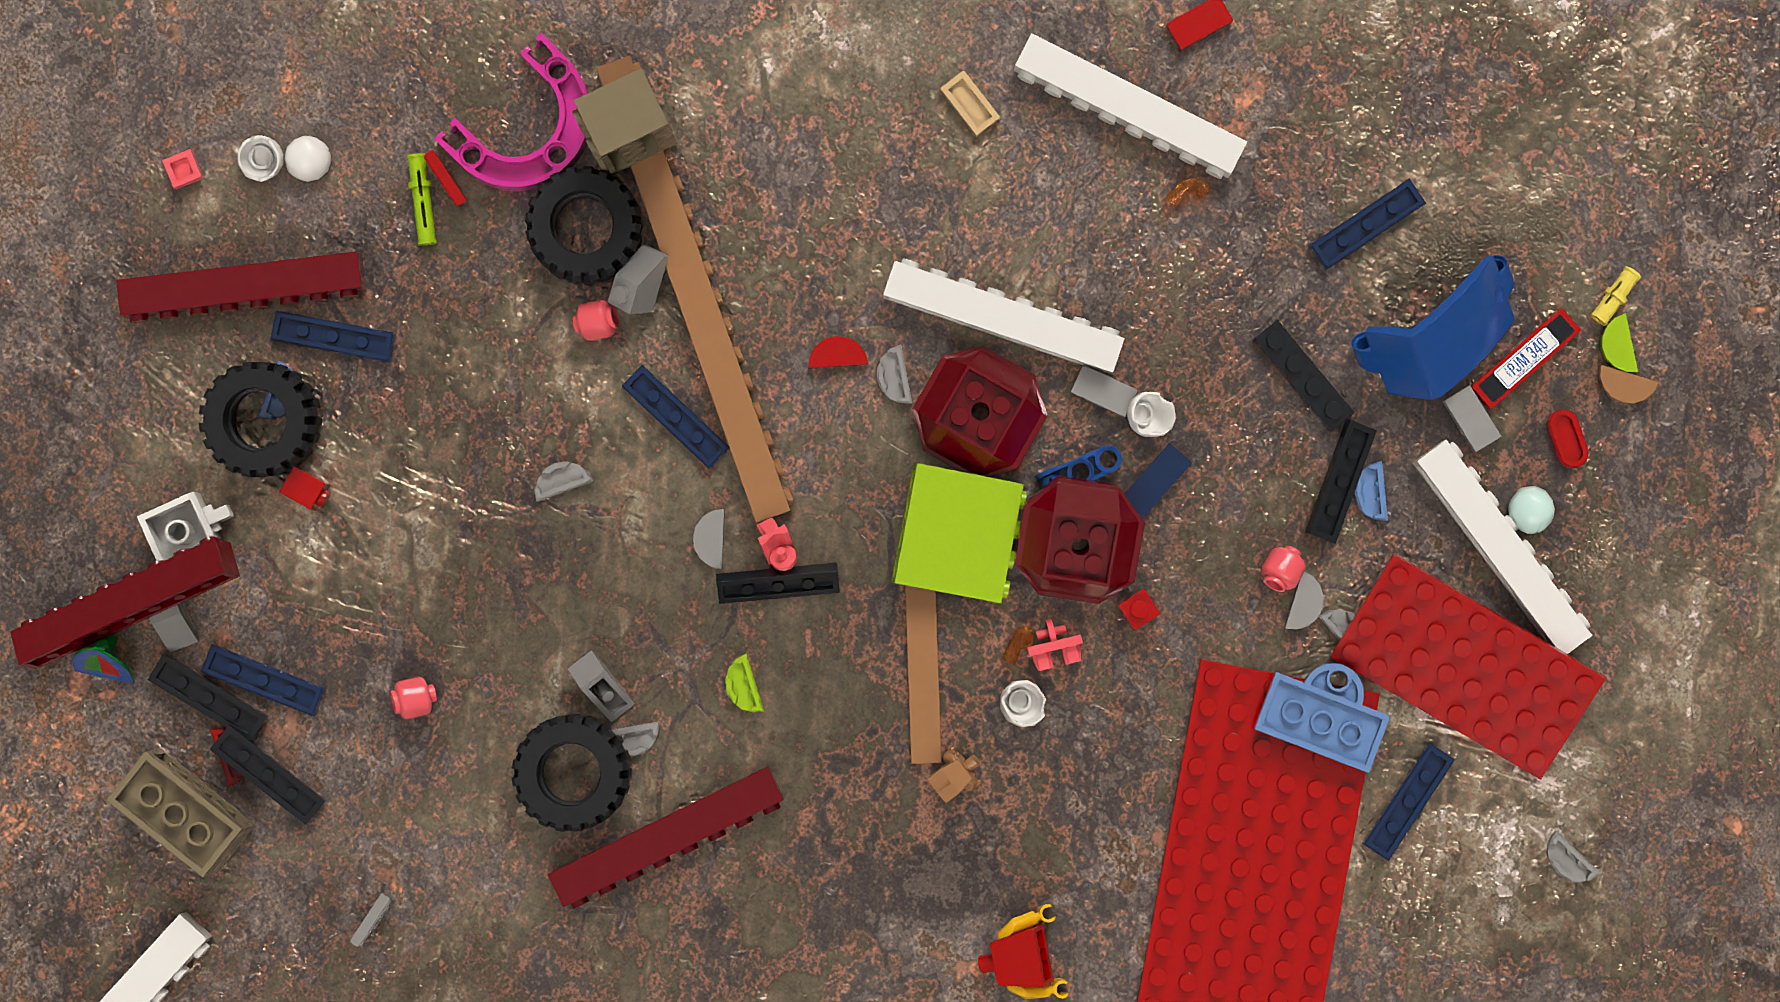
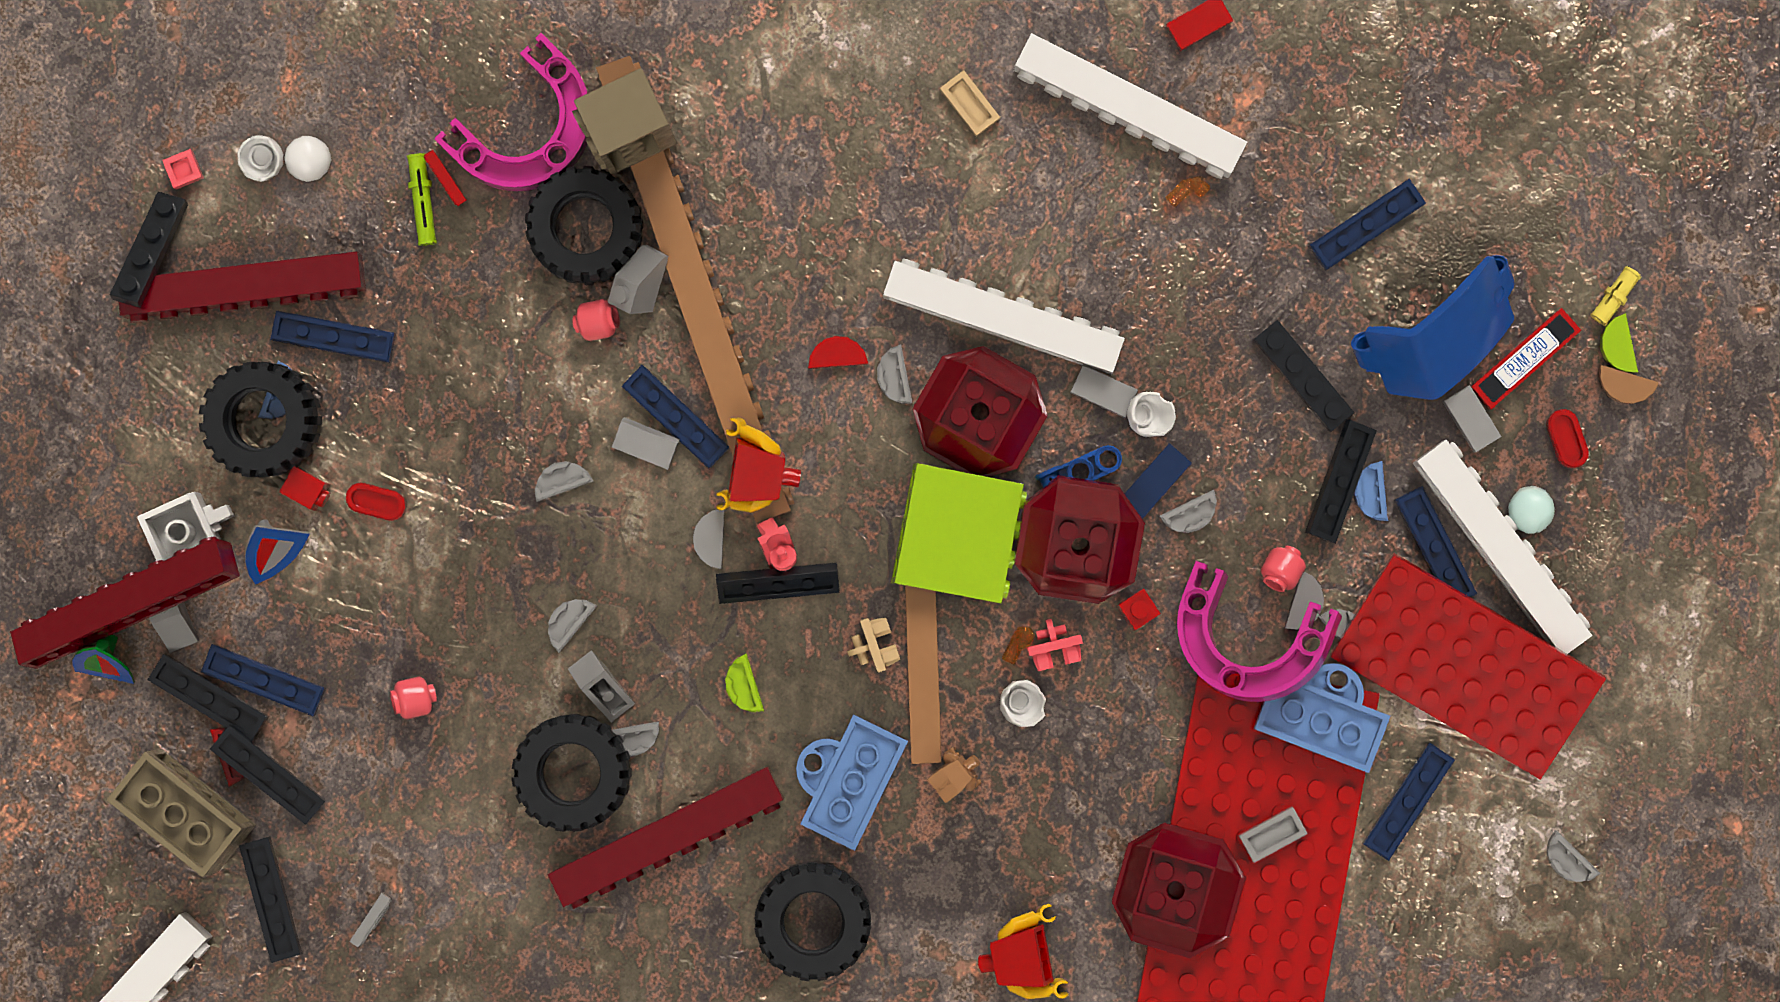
none -> black plate [109,192,188,308]
none -> black plate [239,836,303,963]
none -> shield [244,520,310,585]
none -> red tile [346,483,407,521]
none -> light grey tile [548,599,597,653]
none -> light grey tile [612,417,680,470]
none -> red torso [716,418,801,513]
none -> black tyre [754,862,871,982]
none -> medium blue plate [796,714,908,851]
none -> tan hips [847,618,900,673]
none -> dark red piece [1112,823,1246,958]
none -> light grey tile [1159,490,1217,533]
none -> dark pink piece [1177,561,1342,702]
none -> light grey tile [1238,806,1308,863]
none -> dark blue tile [1394,486,1477,597]

